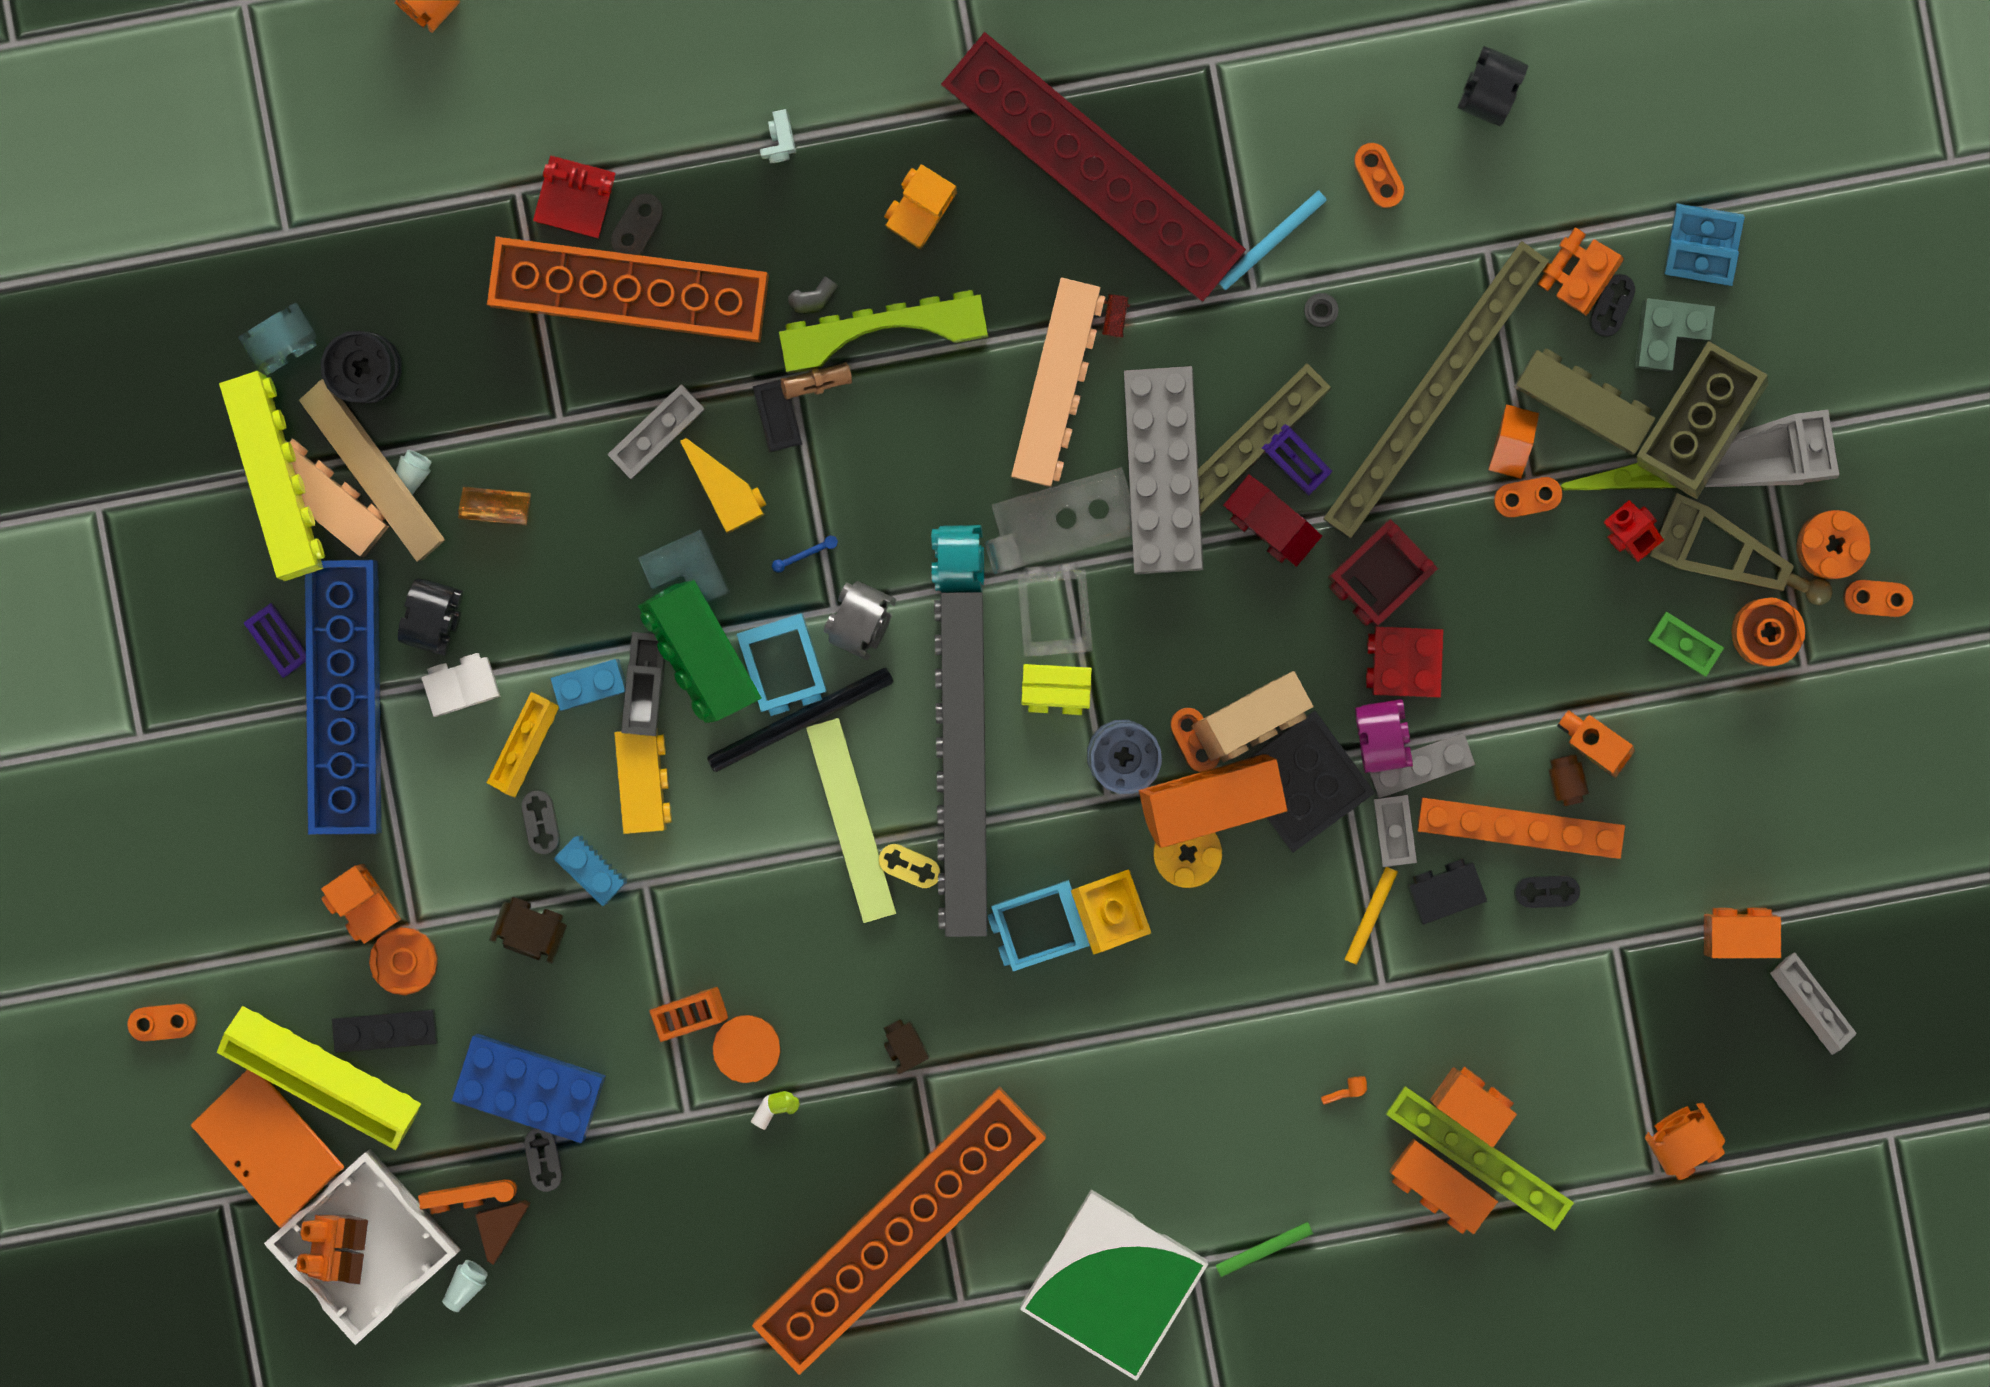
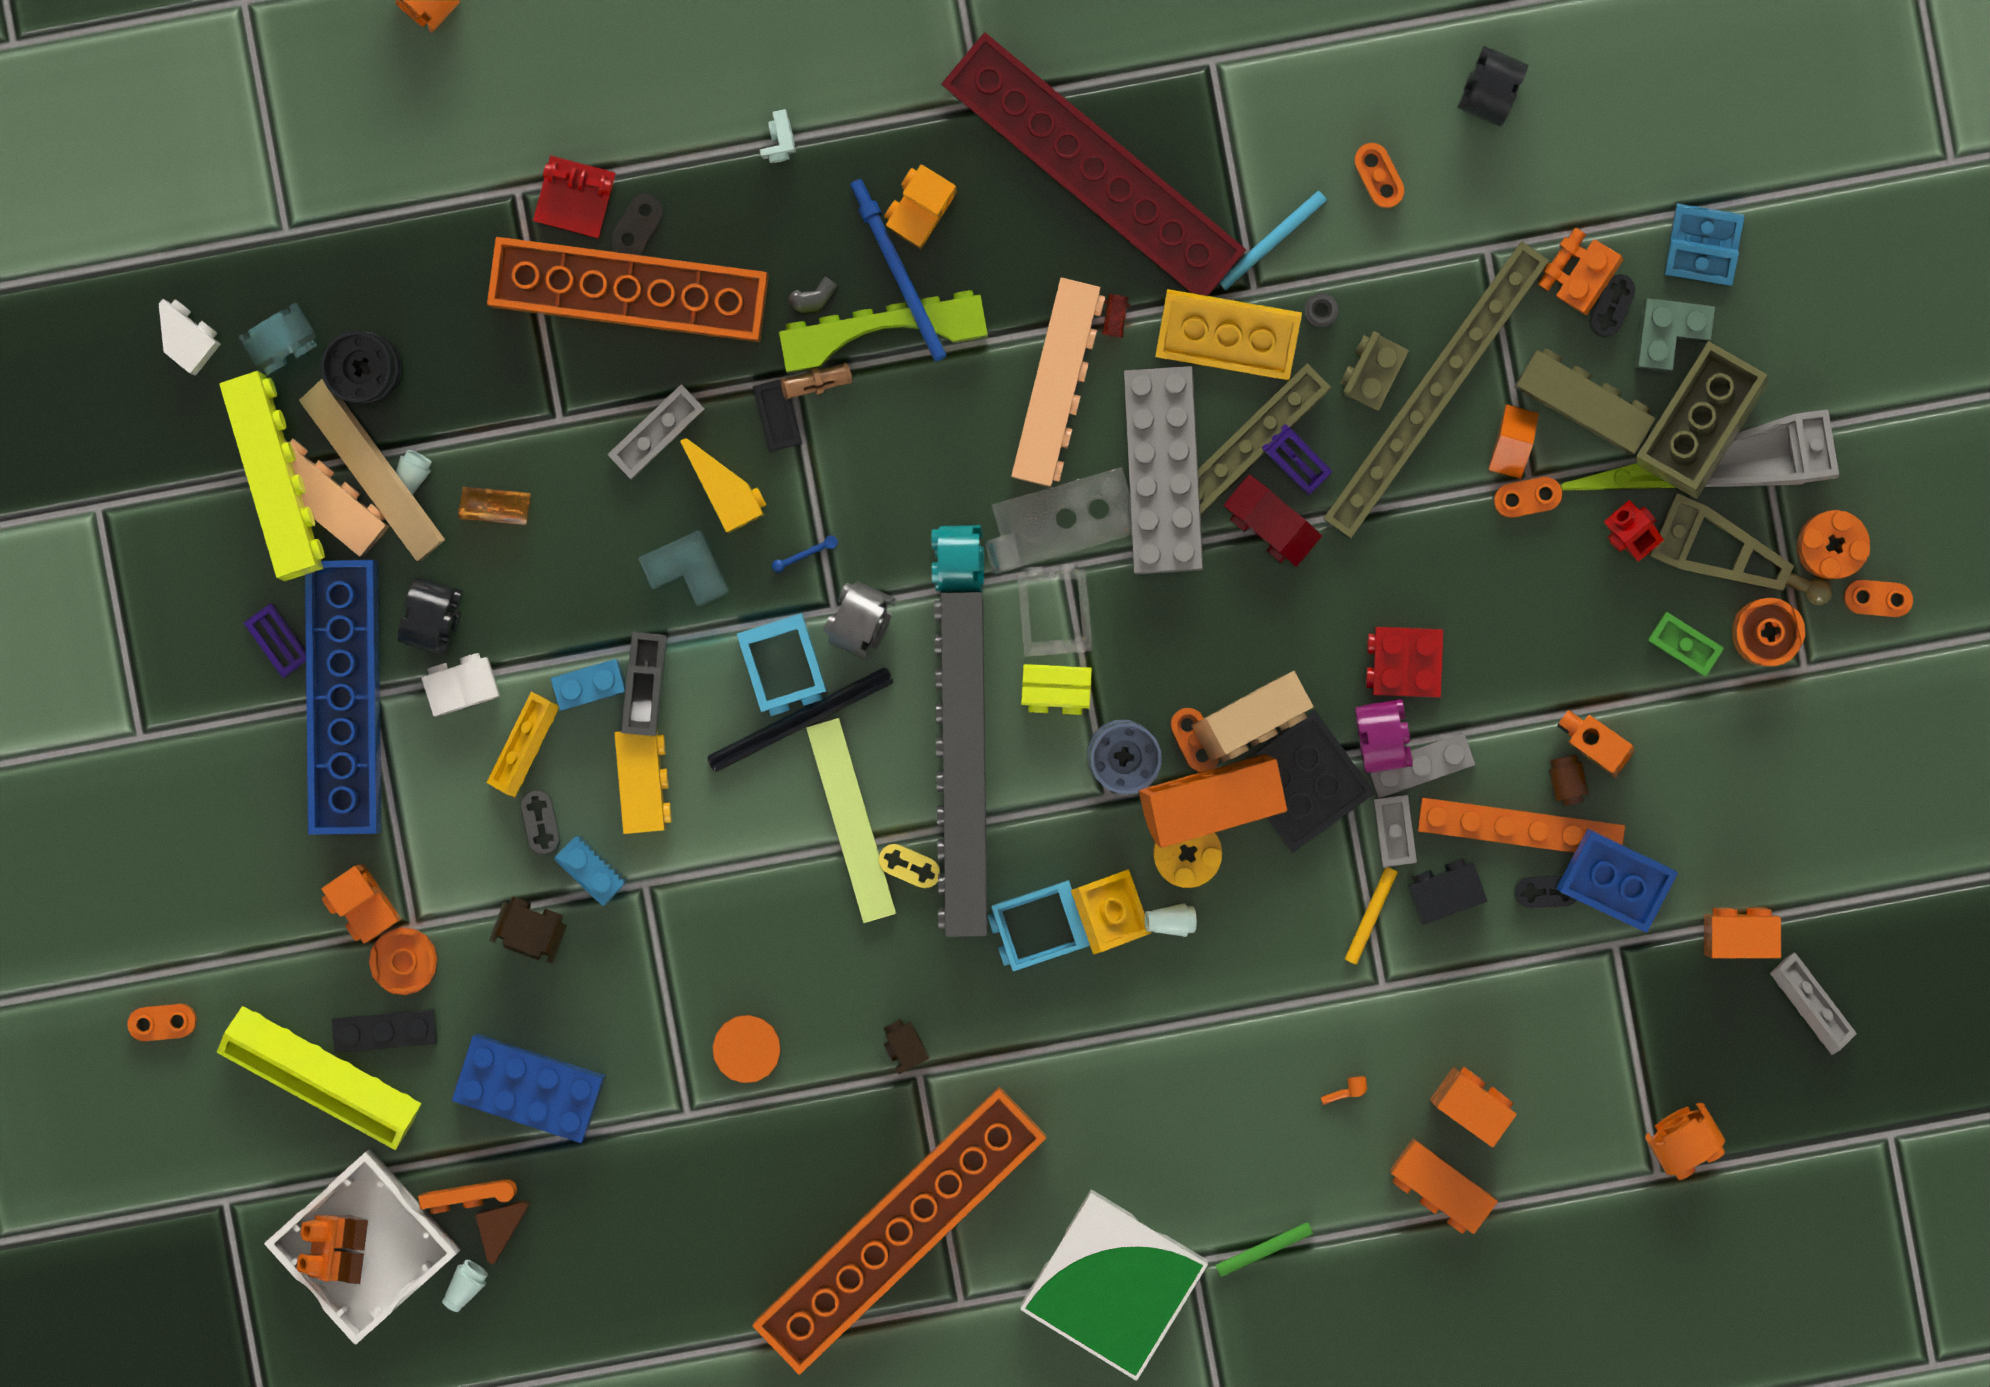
orange container [191,1070,344,1228] -> none
dark grey beam [525,1128,563,1192] -> none
green slope [638,580,762,723] -> none
orange slope [649,987,728,1042] -> none
arm [751,1091,800,1130] -> none
dark red container [1327,519,1438,627] -> none
lime plate [1385,1086,1574,1231] -> none
none -> white slope [159,299,221,376]
none -> blue bar [850,179,947,362]
none -> light aqua cone [1144,903,1197,937]
none -> yellow plate [1155,289,1302,380]
none -> olive bracket [1339,331,1409,412]
none -> blue plate [1556,828,1678,933]

